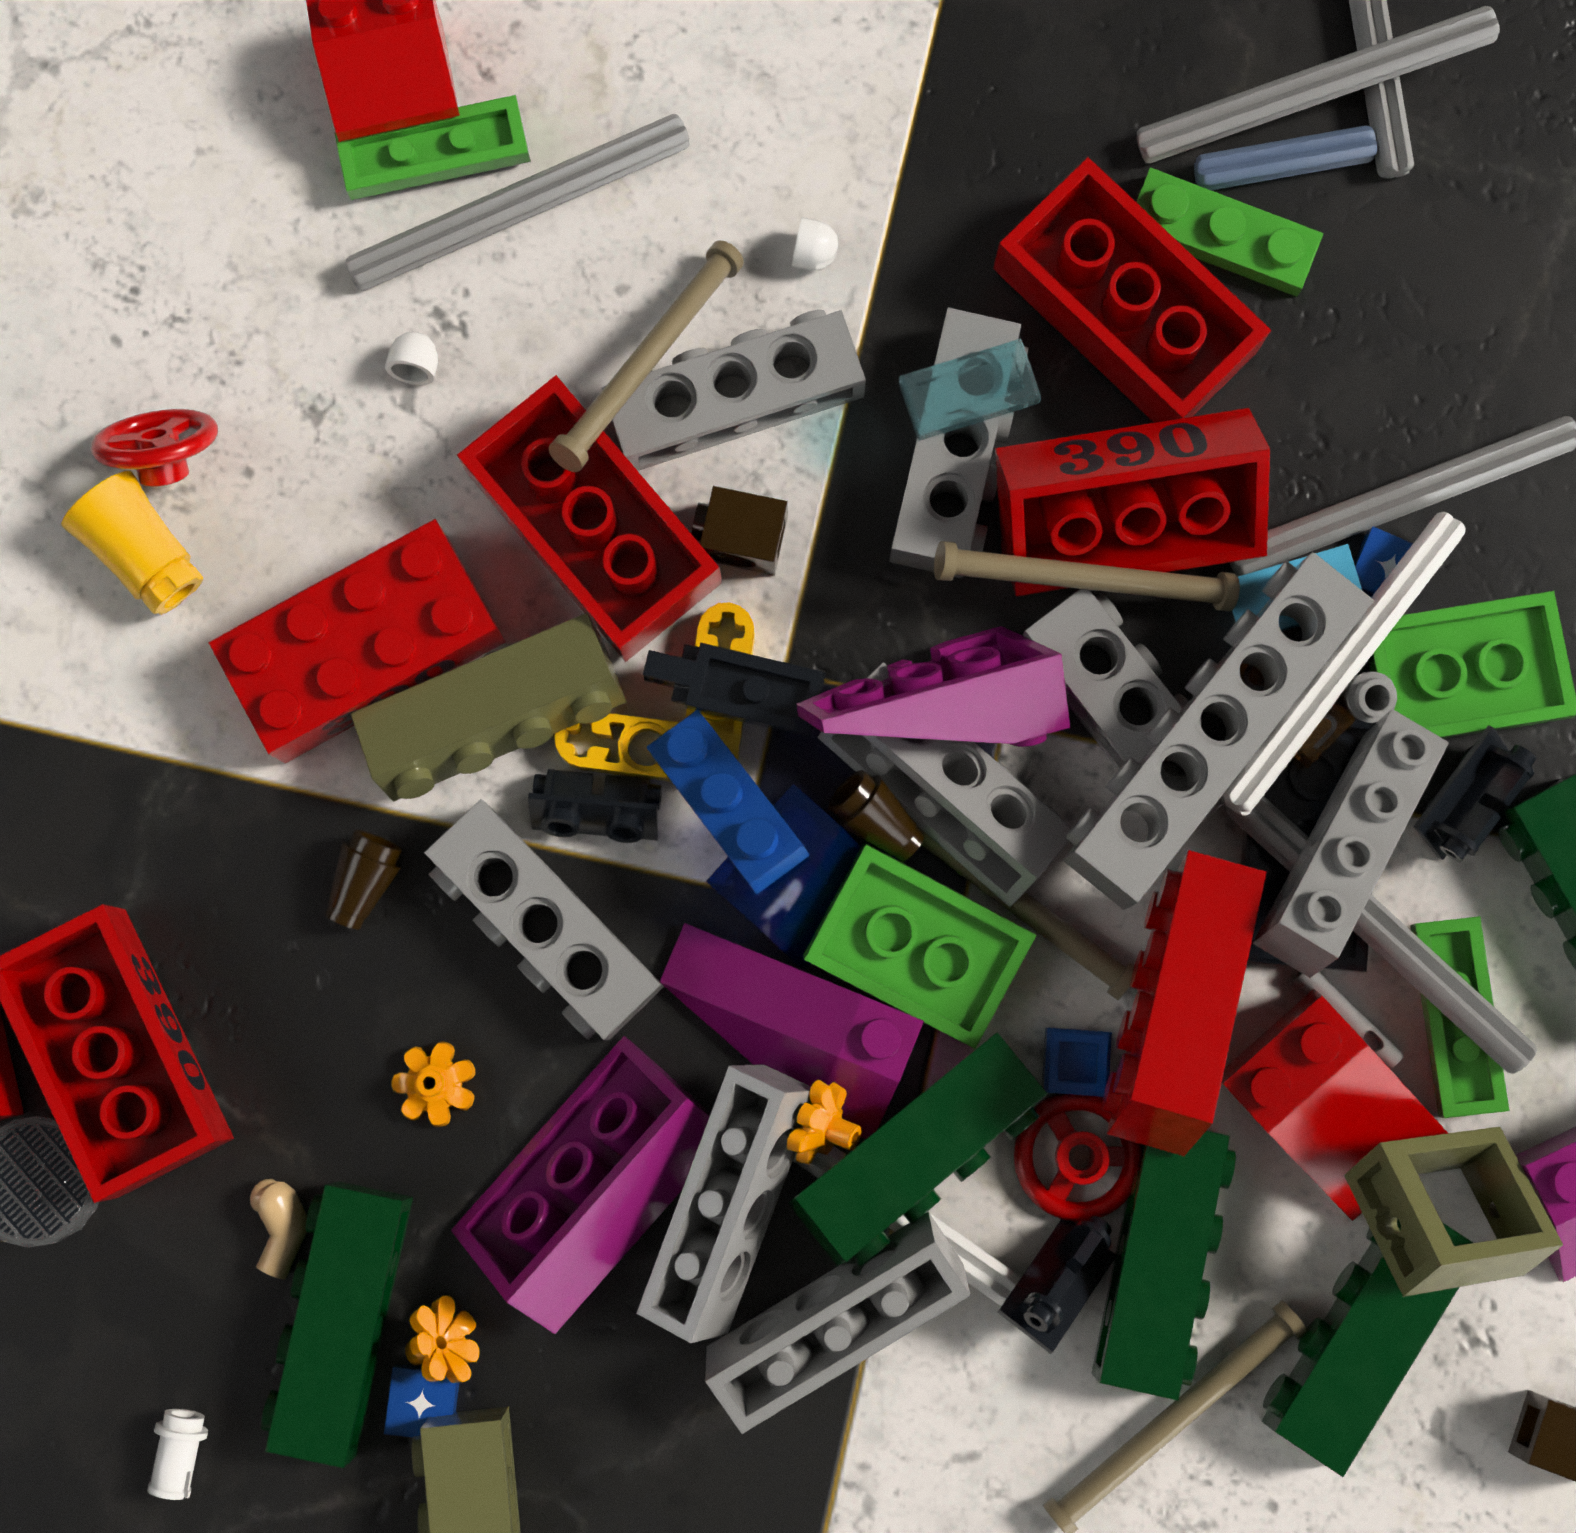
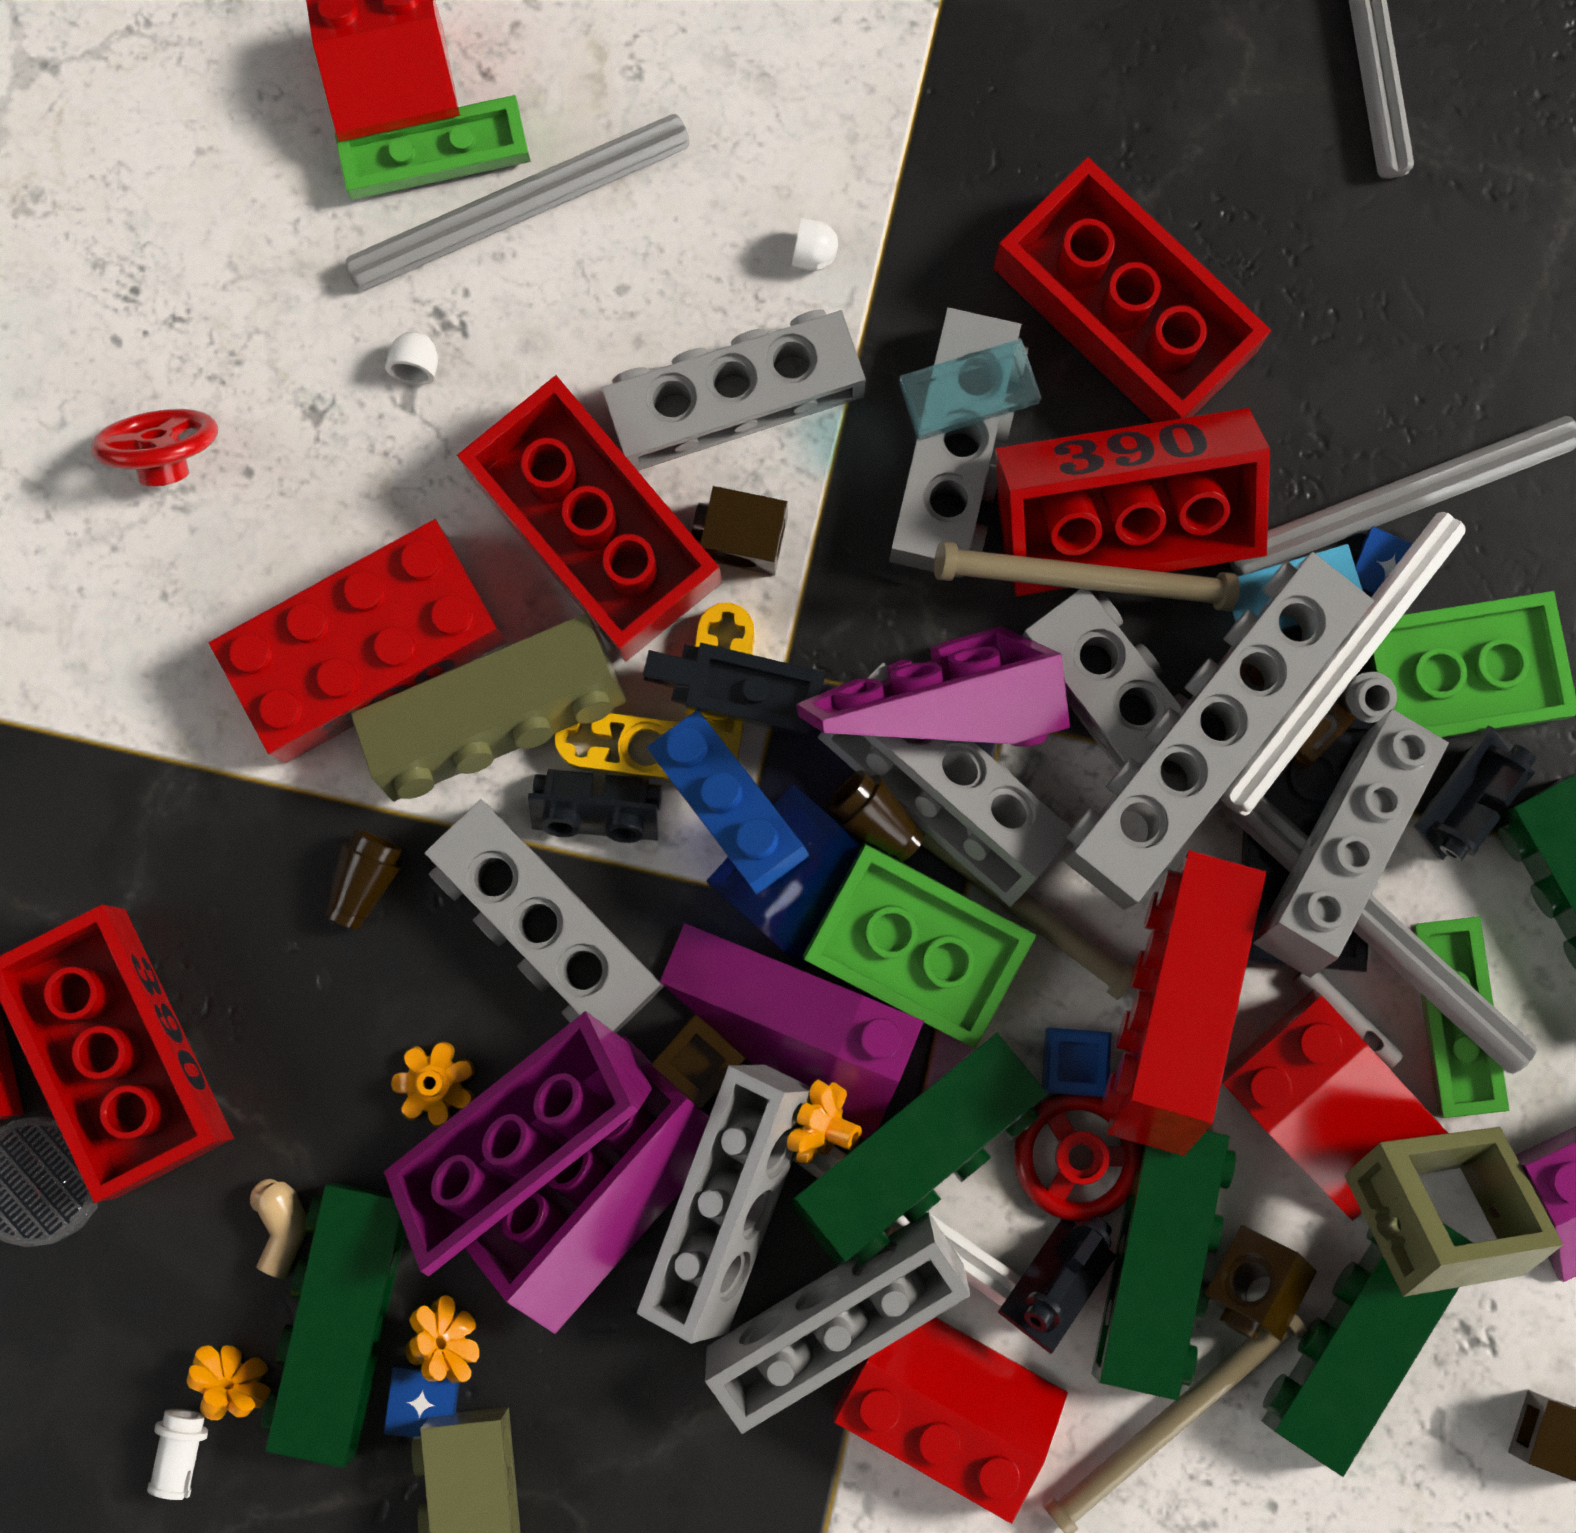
yellow plant [61,471,204,615] -> none
dark tan bar [549,240,744,472] -> none
light grey axle [1136,6,1500,163] -> none
bright green plate [1137,167,1324,297] -> none
sand blue axle [1194,125,1377,190] -> none
none -> light orange plant [186,1345,271,1421]
none -> magenta slope [384,1011,652,1276]
none -> dark brown brick [651,1015,746,1109]
none -> red slope [833,1317,1068,1524]
none -> dark brown brick [1205,1225,1317,1341]

